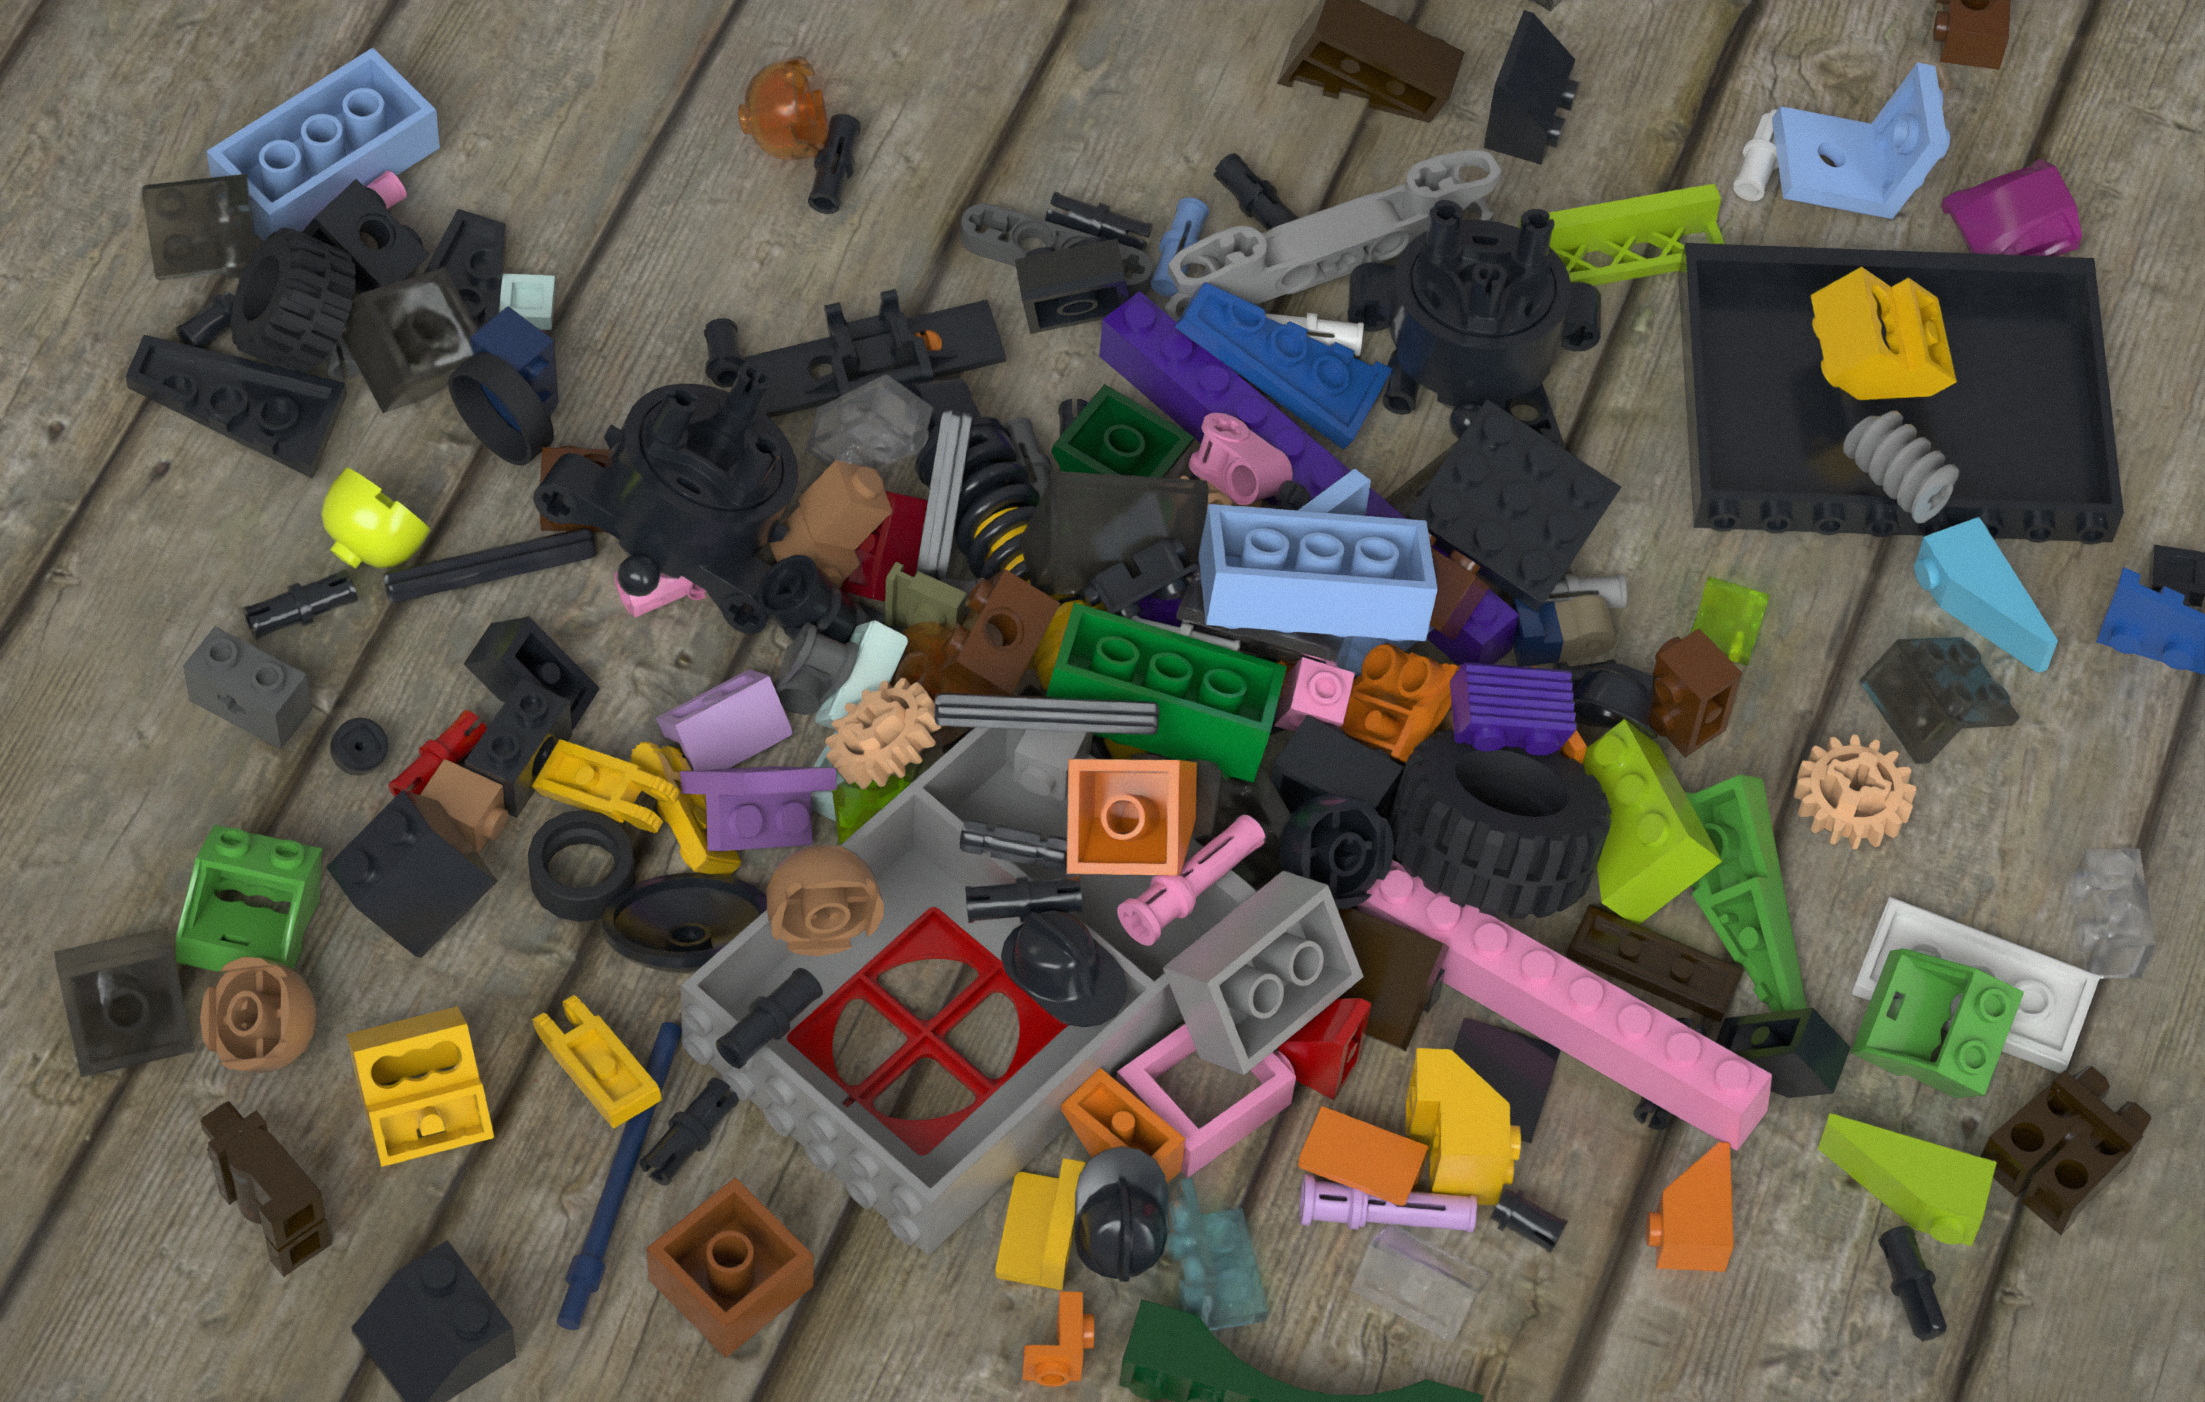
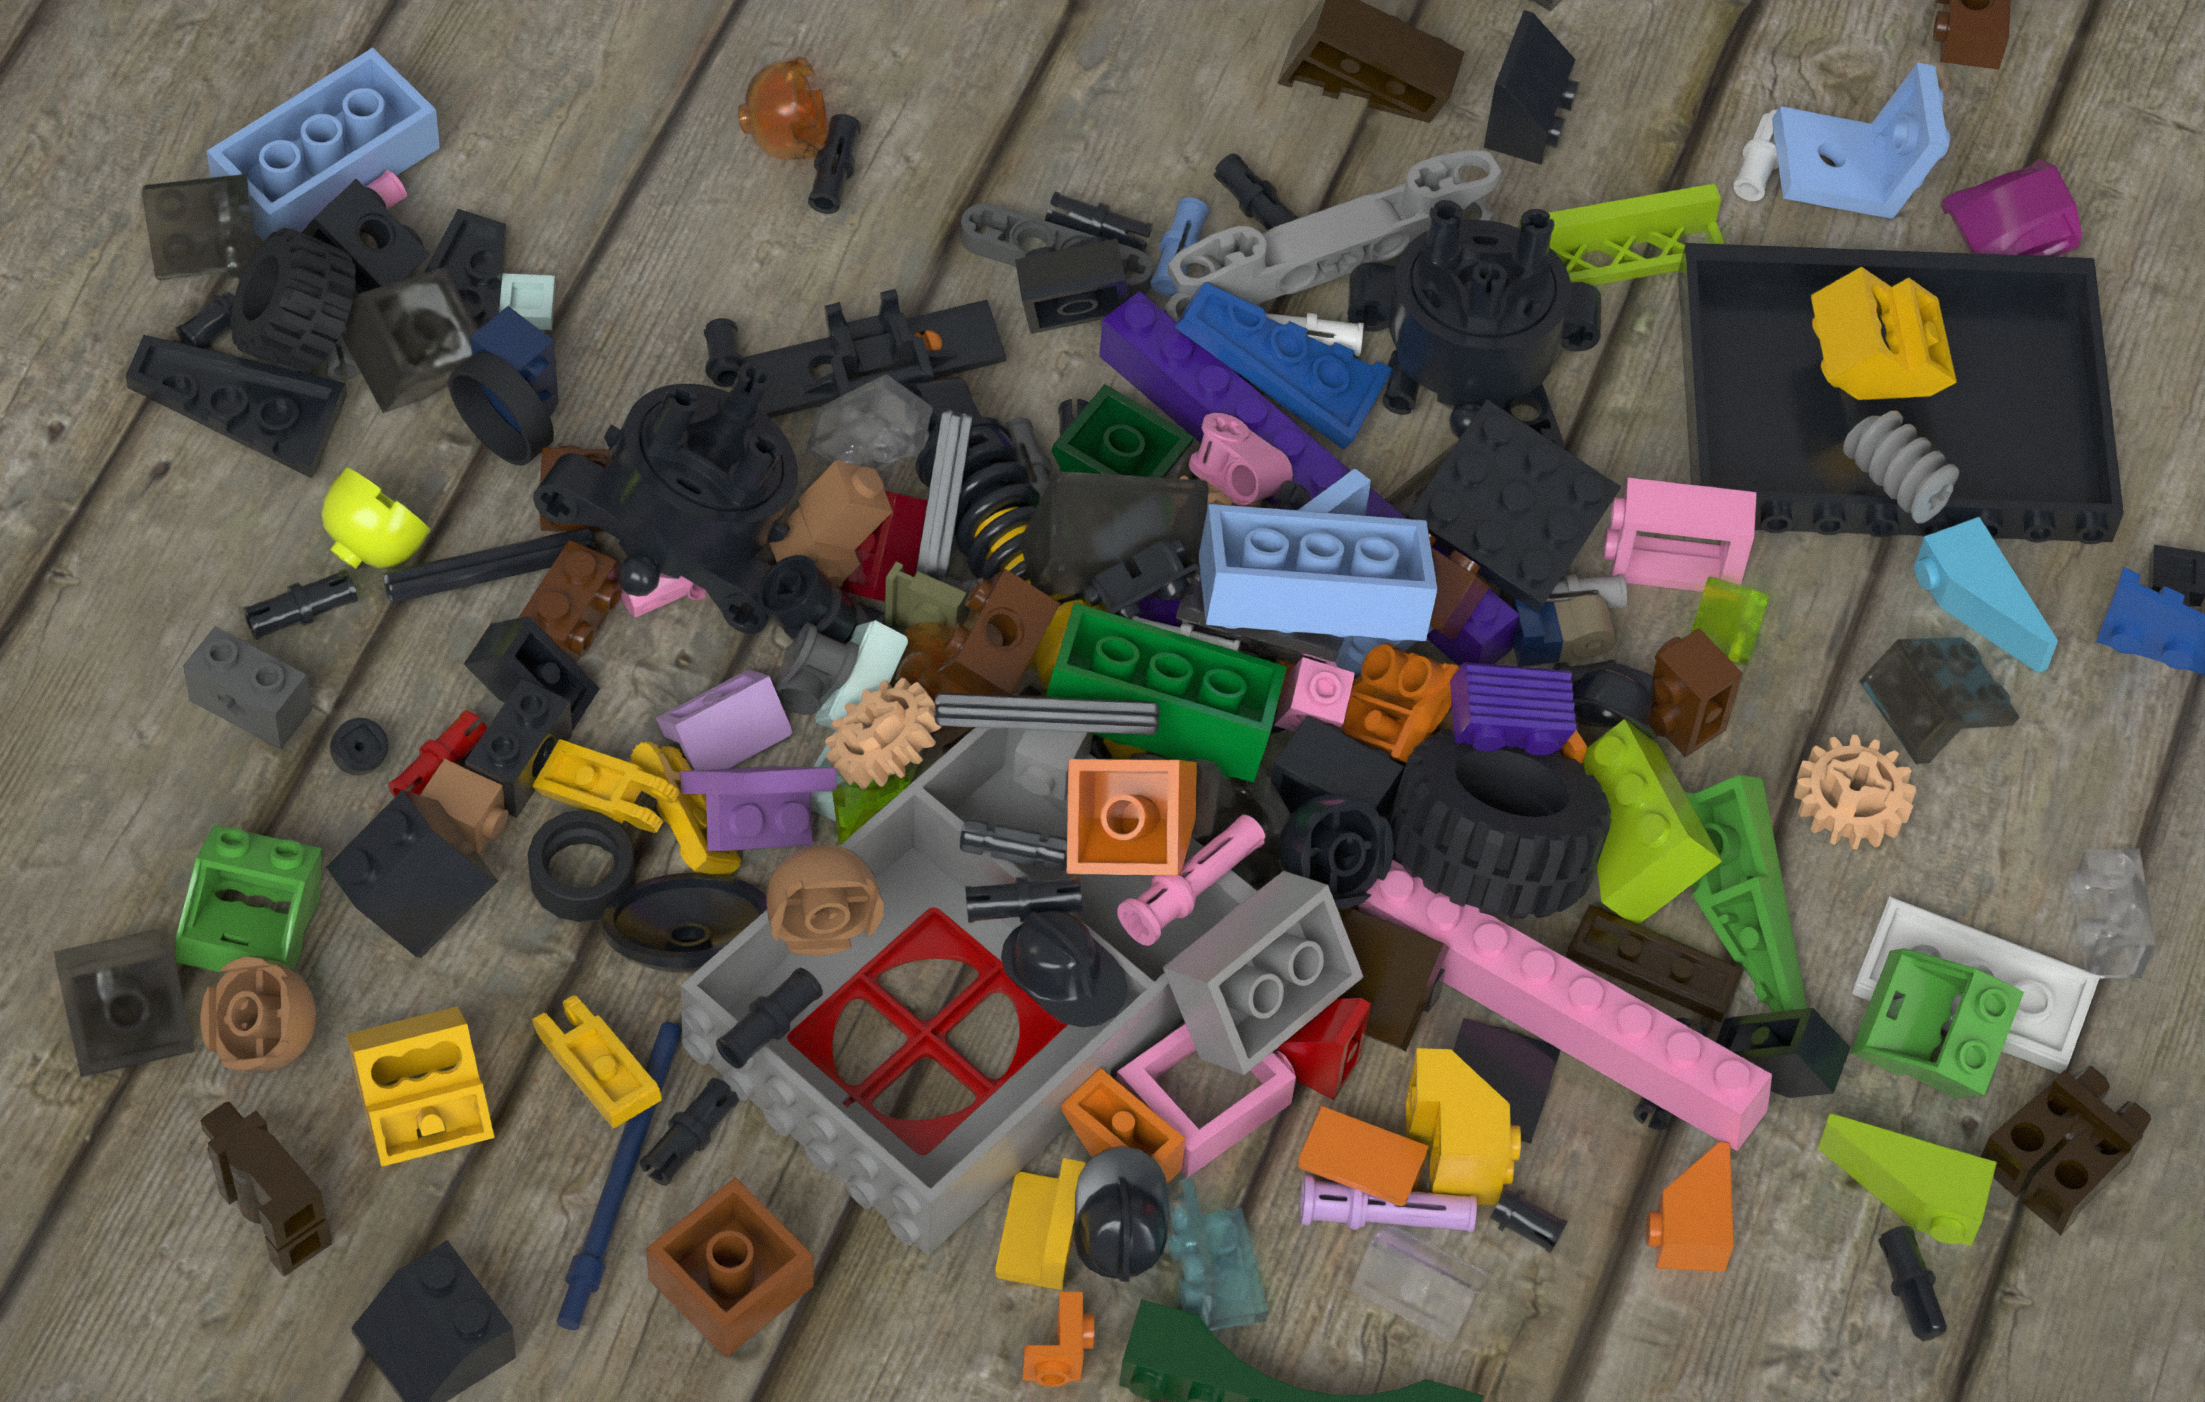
none -> reddish brown brick [518,540,622,663]
none -> bright pink window [1603,478,1756,596]

